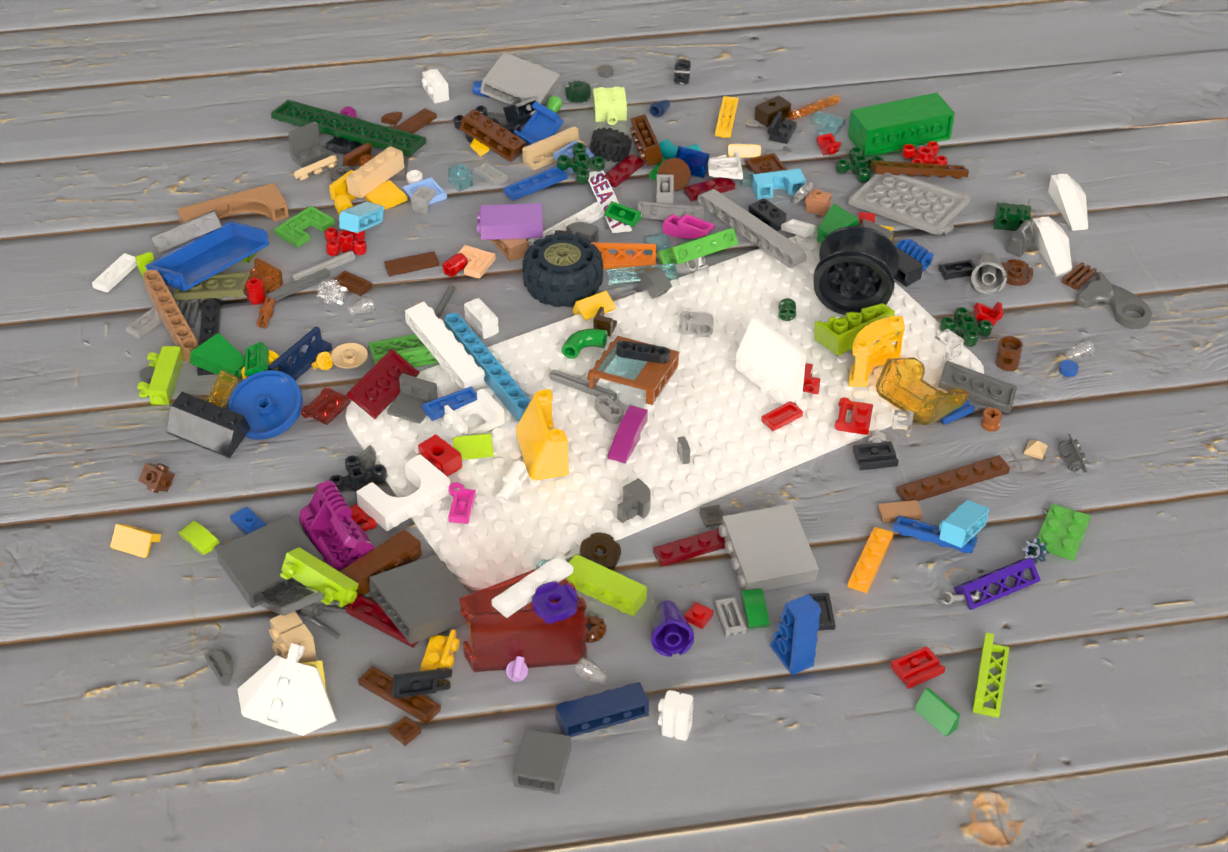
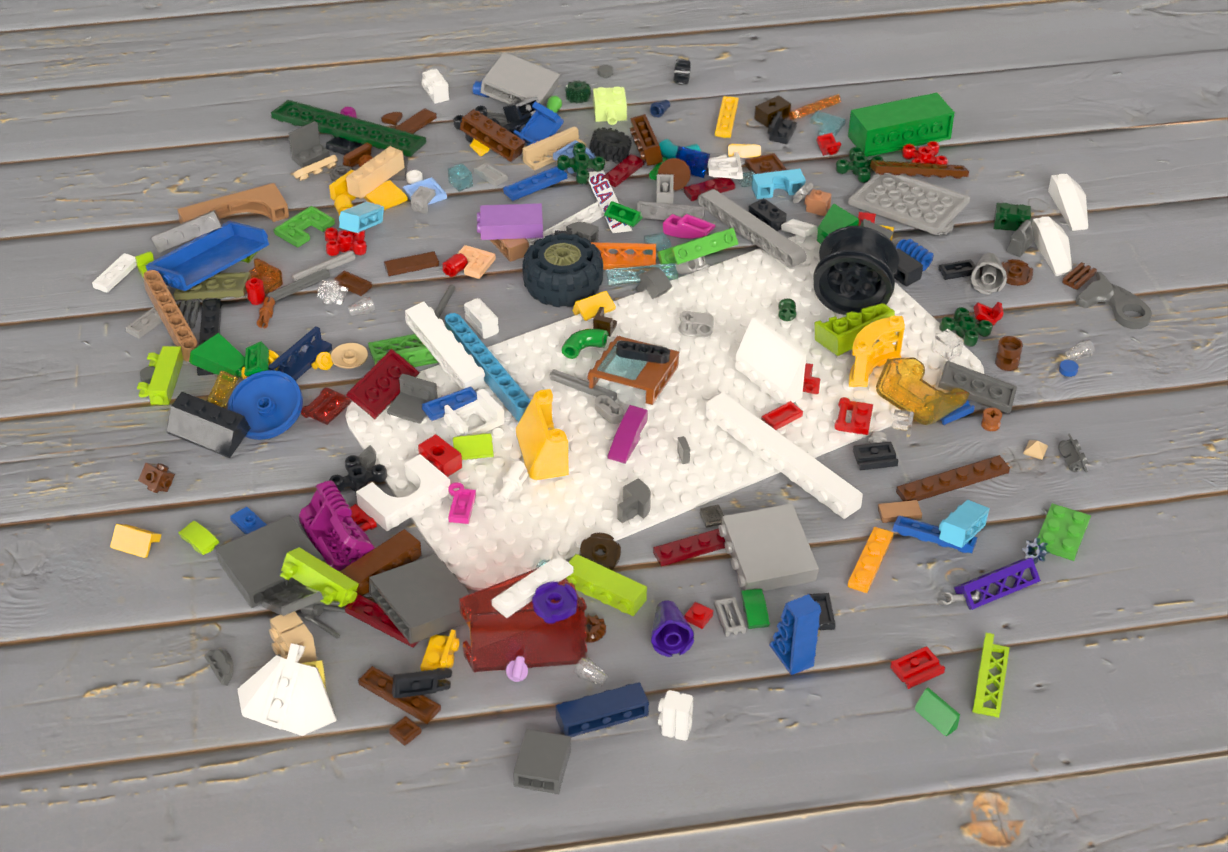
none -> white brick [706,392,863,519]

